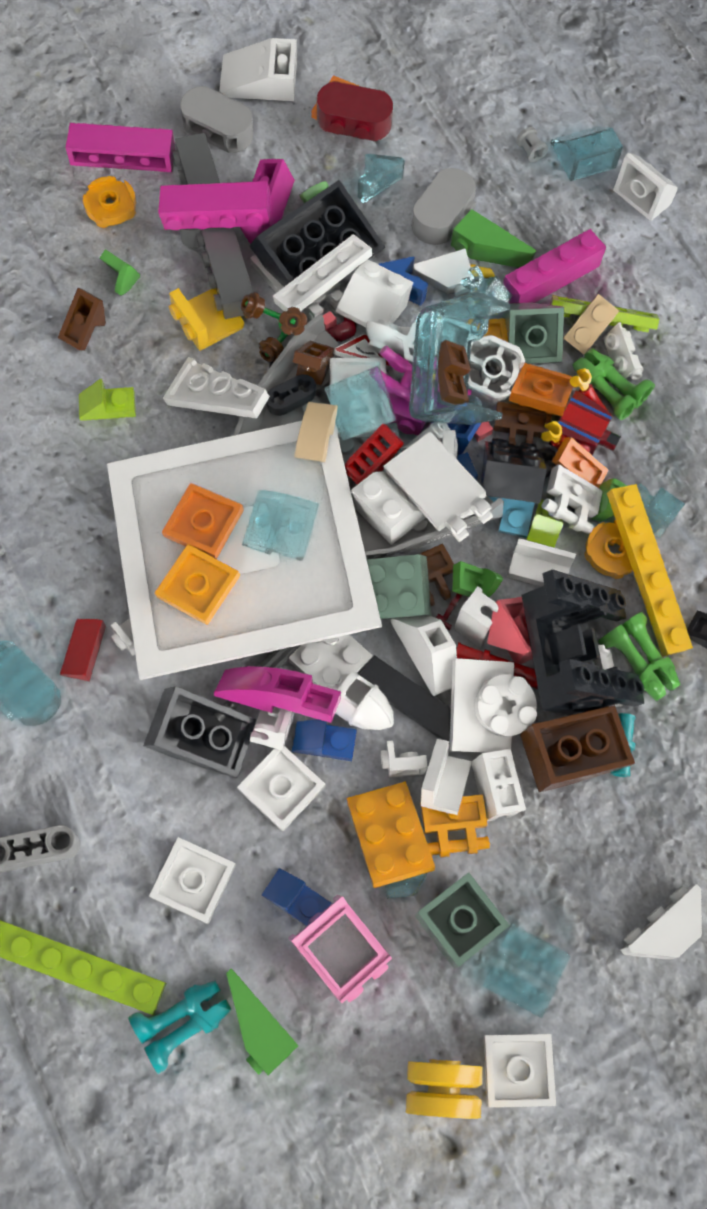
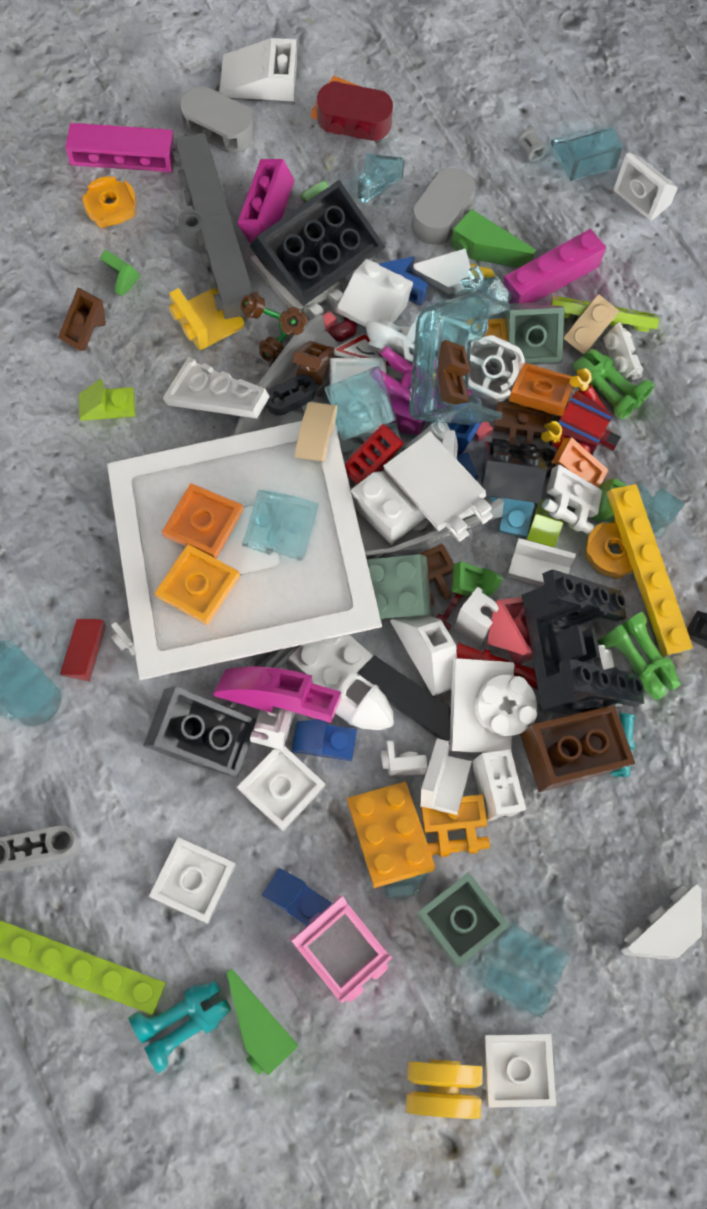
dark pink brick [158,181,271,230] -> none
white plate [273,234,372,312] -> none

